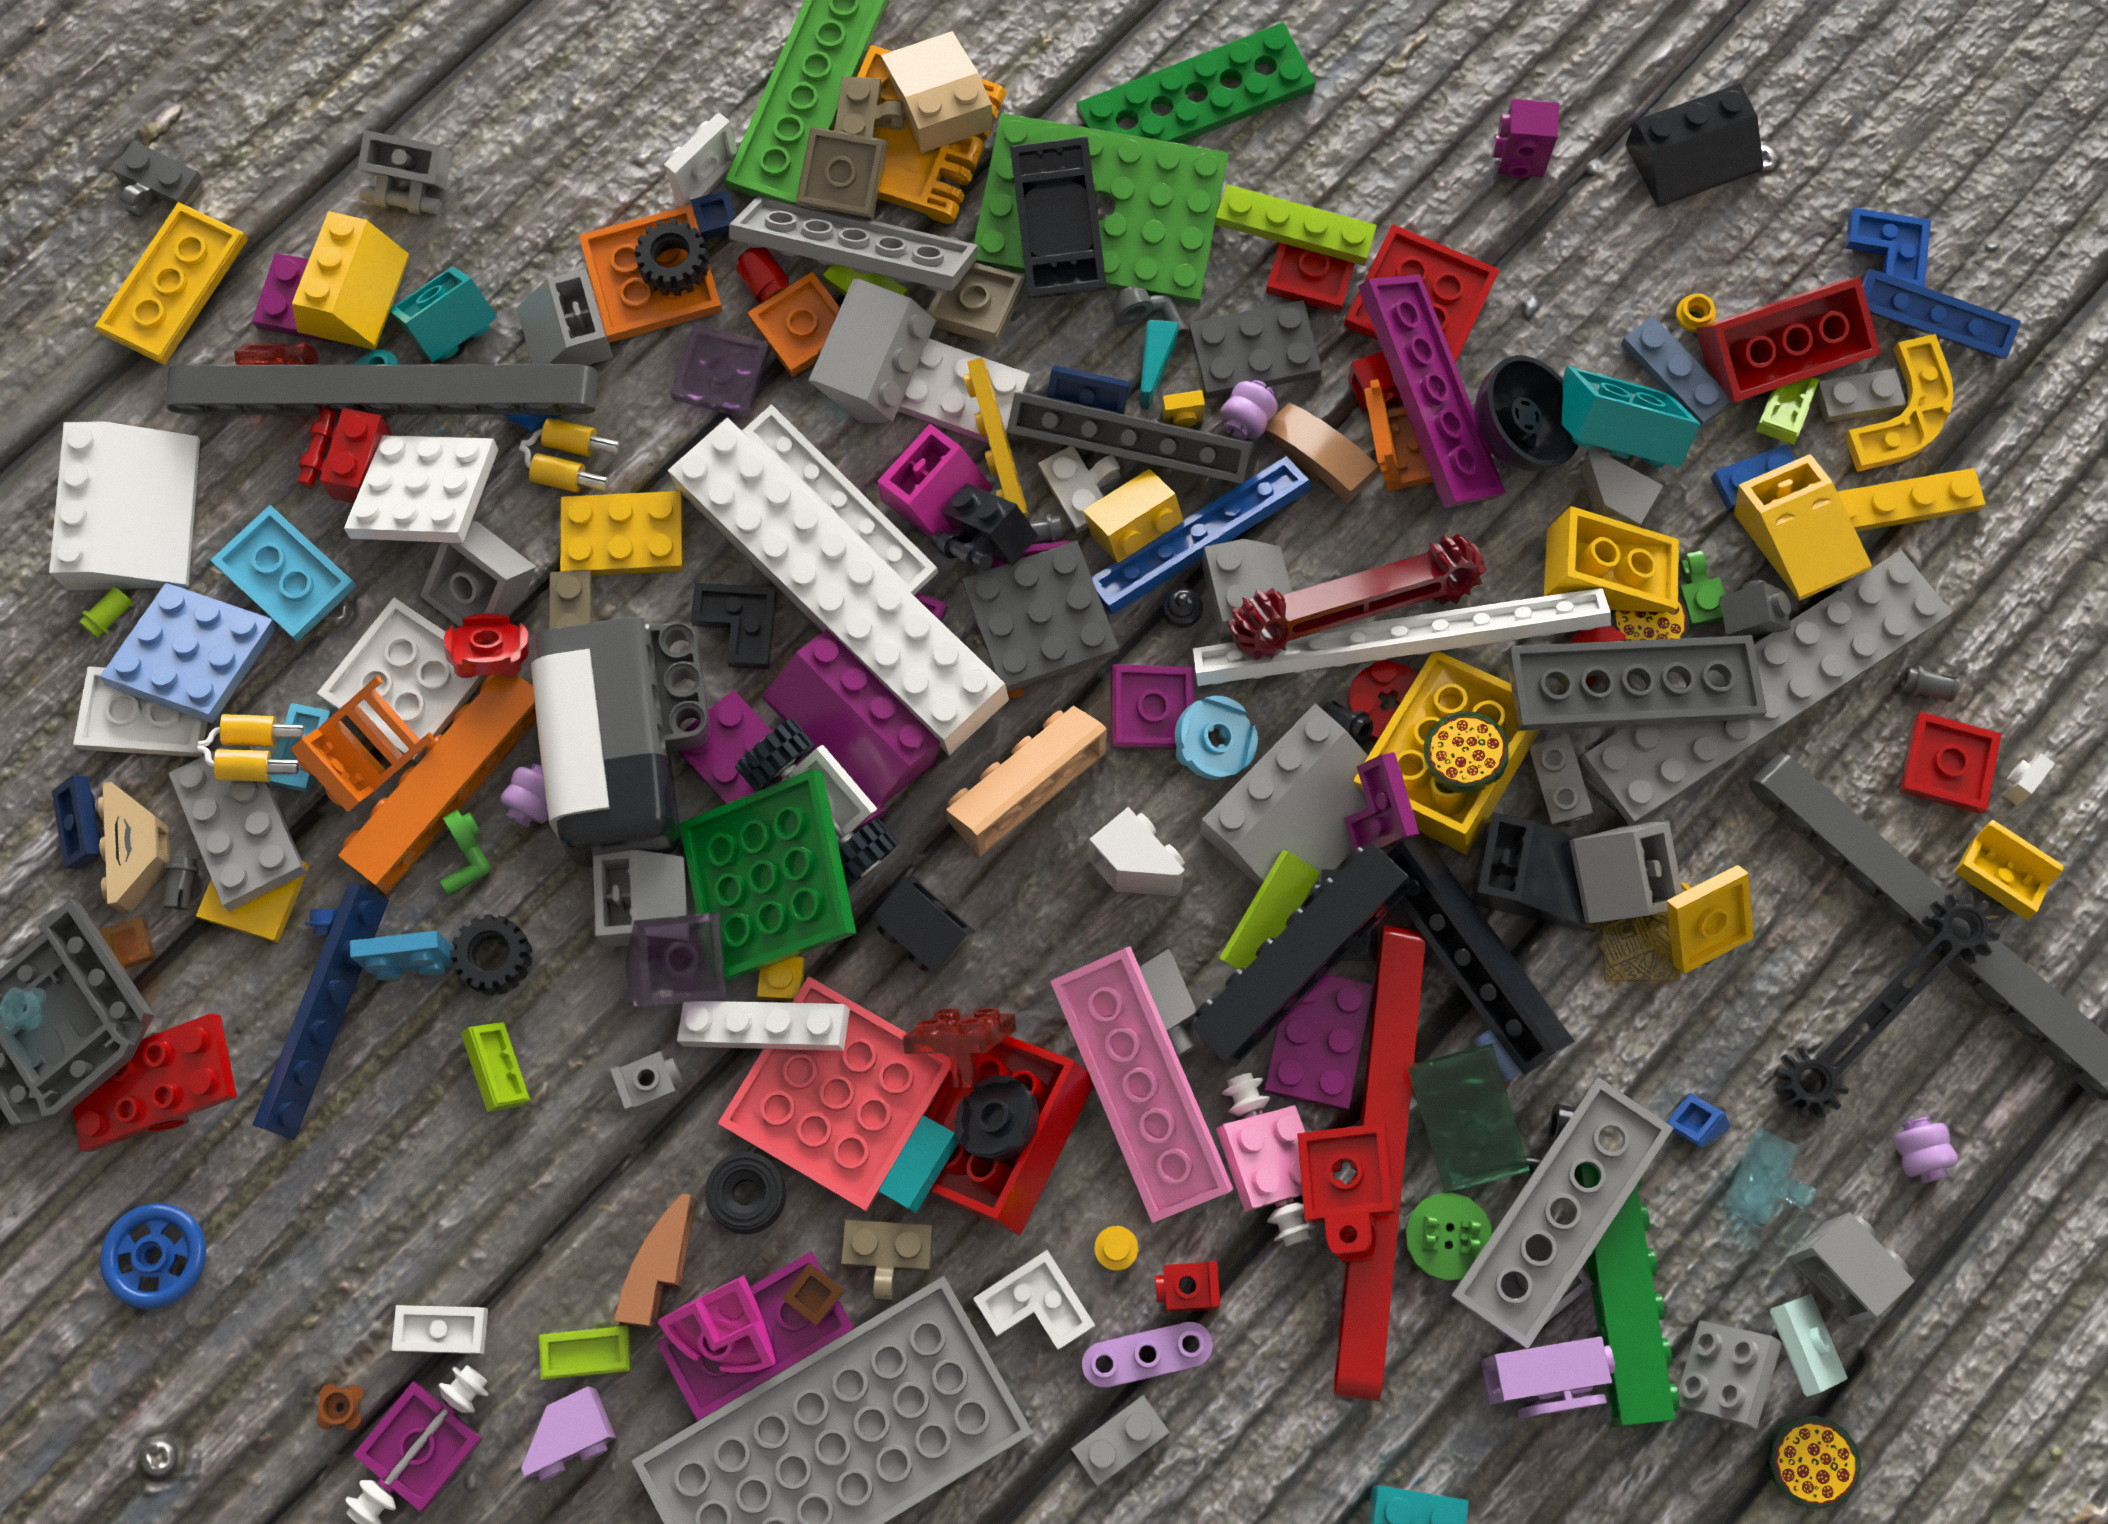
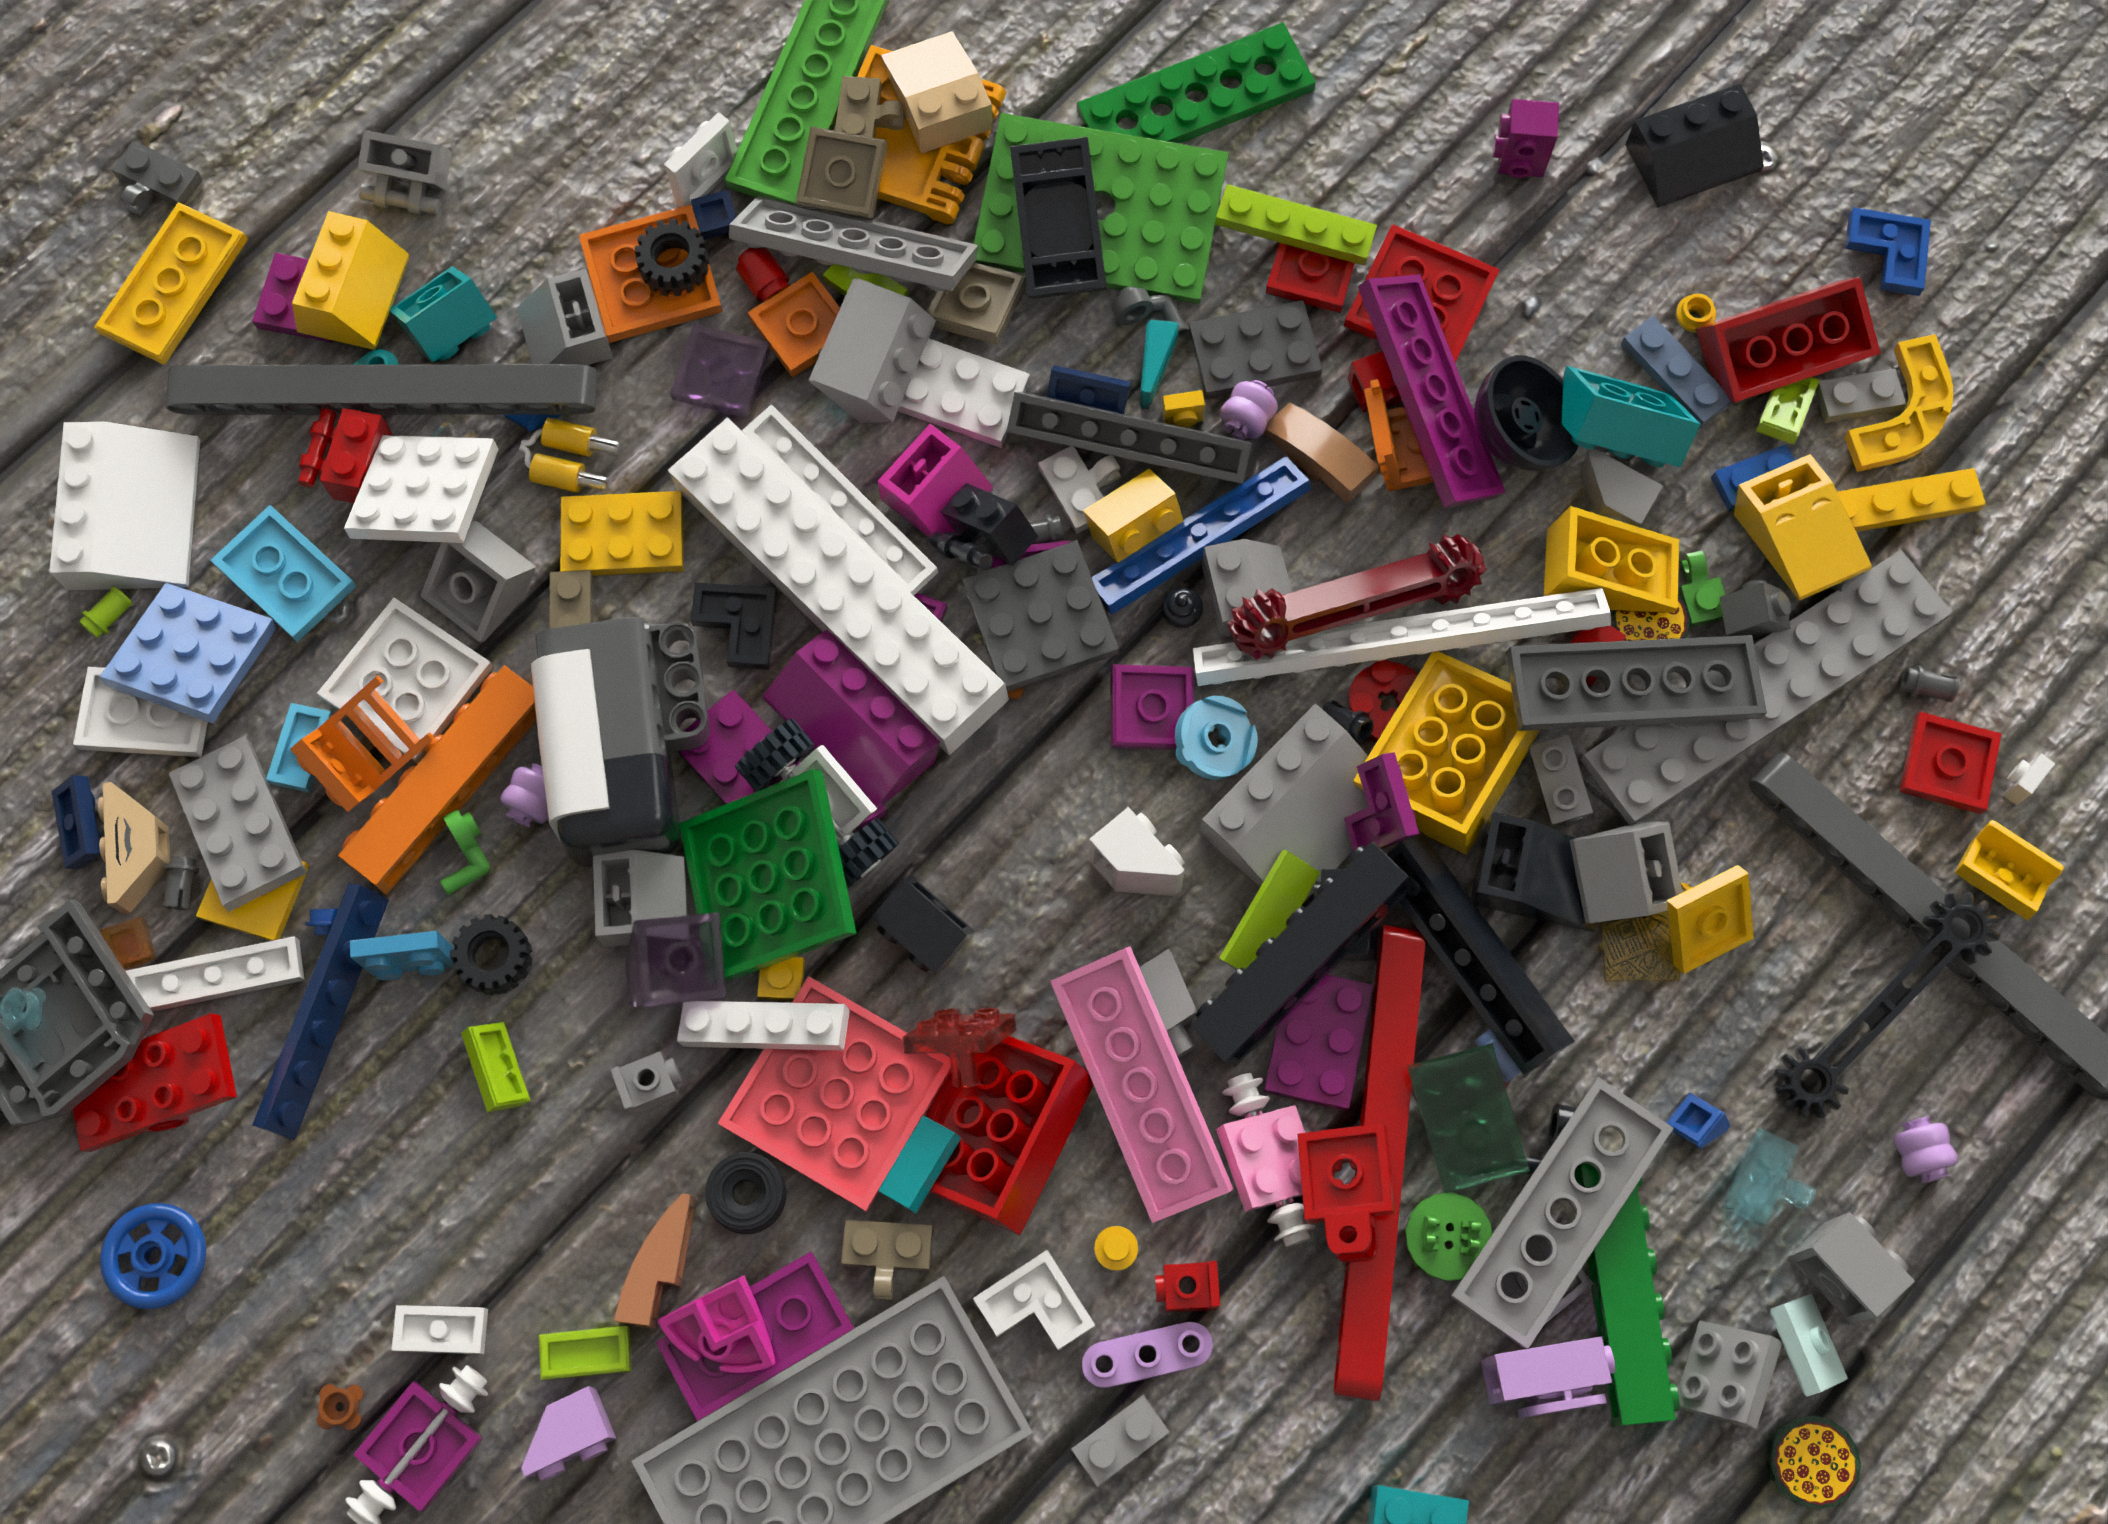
yellow piece [197,714,305,782] -> none
clear red plate [234,342,319,365] -> none
red plate [444,613,529,678] -> none
reddish brown plate [782,1263,845,1327] -> none
light nougat slope [946,706,1107,857] -> none
black tile [954,1075,1039,1163] -> none
yellow plate [963,357,1030,518] -> none
tile [1424,712,1509,793] -> none
blue plate [1862,269,2021,360] -> none
none -> white plate [125,936,305,1012]

